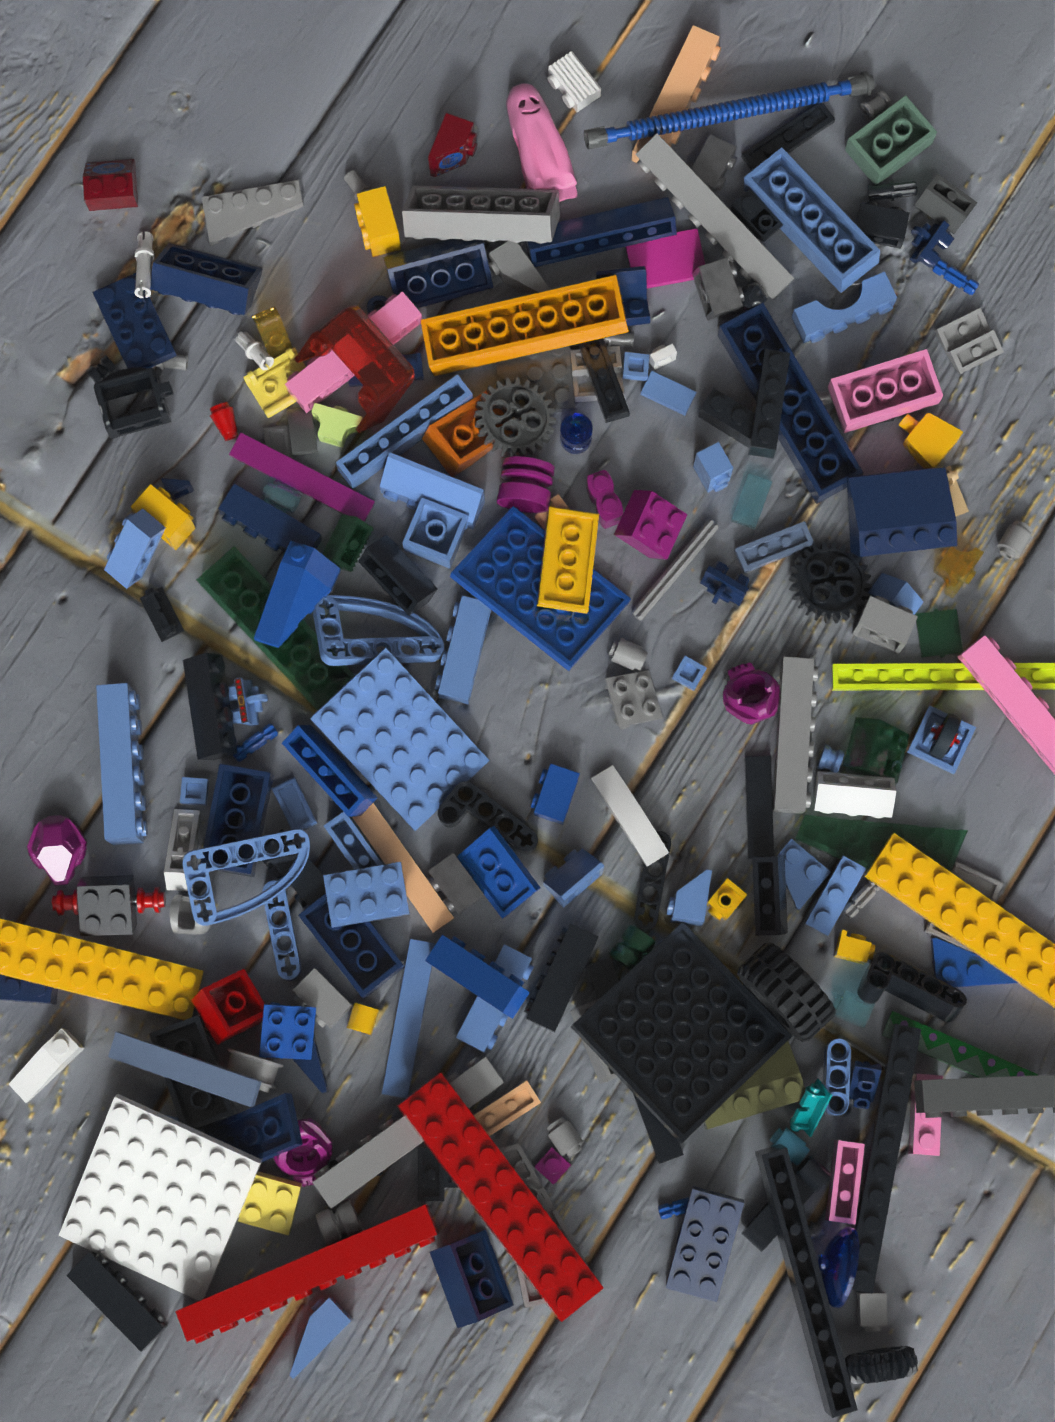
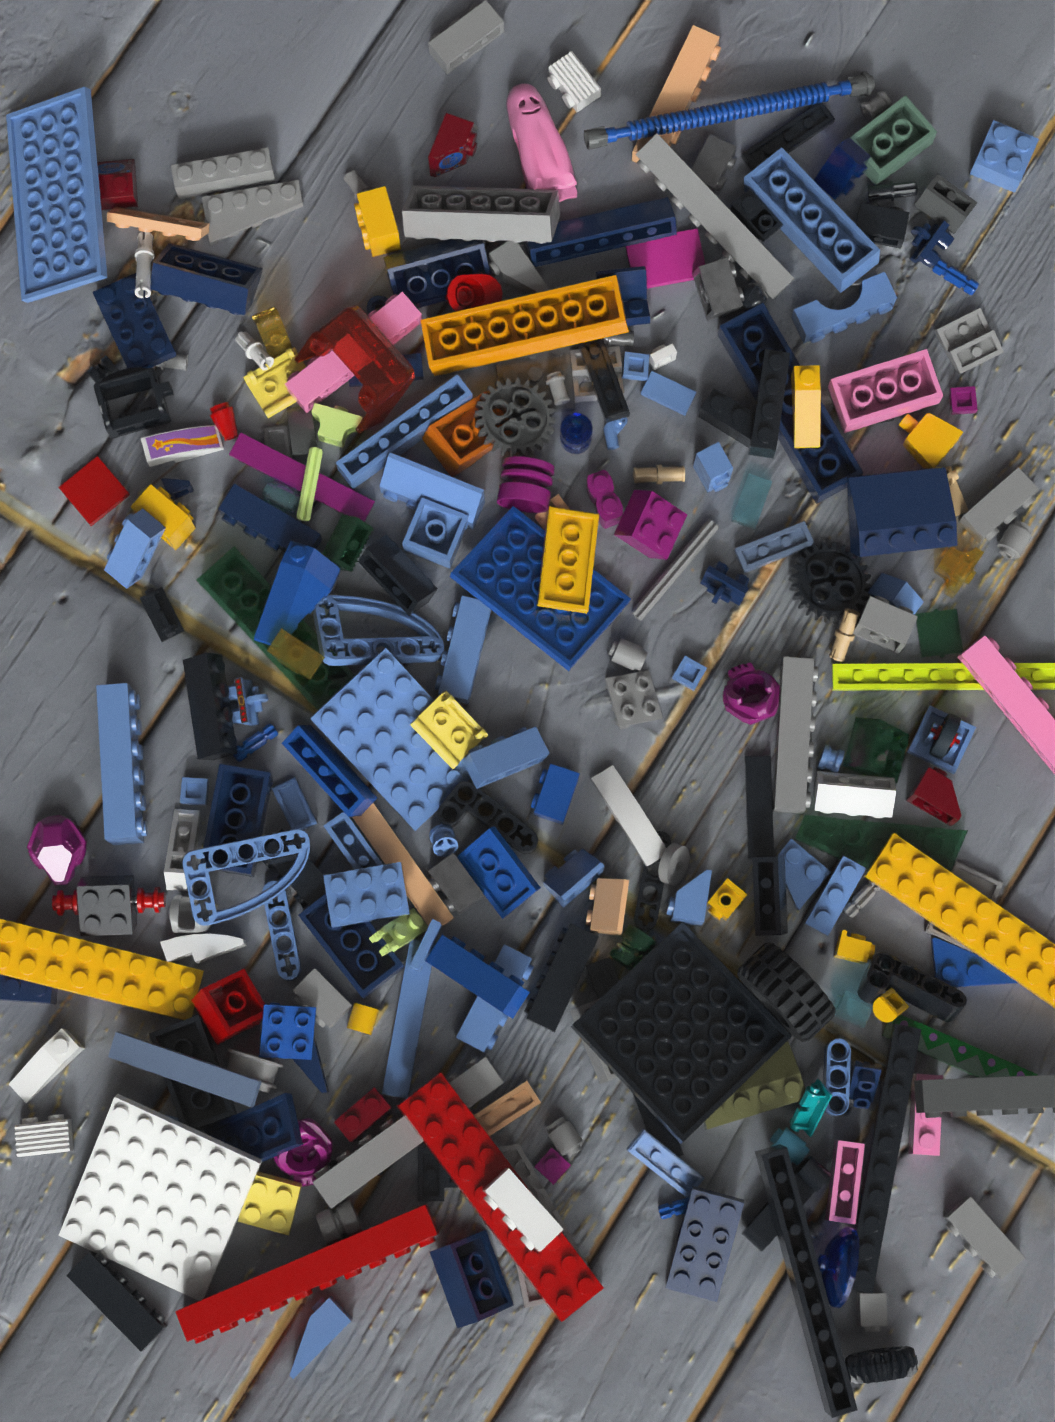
none -> medium blue plate [6,87,108,303]
none -> white brick [15,1114,74,1157]
none -> red tile [58,456,130,526]
none -> light nougat plate [107,207,210,241]
none -> slope [141,425,224,467]
none -> white slope [160,933,247,964]
none -> light grey brick [171,147,276,199]
none -> clear yellow brick [267,628,325,679]
none -> yellowish green axle [297,447,323,521]
none -> dark red brick [334,1087,393,1142]
none -> yellowish green hinge [369,908,428,956]
none -> light yellow piece [410,691,489,769]
none -> medium blue tile [410,919,442,972]
none -> light grey brick [428,0,504,74]
none -> medium blue wheel [429,824,458,857]
none -> red piece [445,274,503,312]
none -> medium blue brick [463,727,550,789]
none -> white brick [483,1168,564,1252]
none -> light grey pin [546,372,570,406]
none -> light nougat slope [586,878,629,936]
none -> medium blue arm [603,417,628,450]
none -> medium blue tile [627,1128,705,1198]
none -> tan pin [633,464,685,484]
none -> light grey piece [658,843,690,886]
none -> yellow slope [791,365,821,448]
none -> clear blue brick [814,137,871,200]
none -> tan pin [829,608,860,662]
none -> yellow brick [873,987,909,1023]
none -> dark red slope [906,767,962,827]
none -> light grey brick [943,1196,1025,1279]
none -> magenta plate [949,386,978,415]
none -> light grey brick [959,467,1039,544]
none -> medium blue brick [970,120,1039,193]

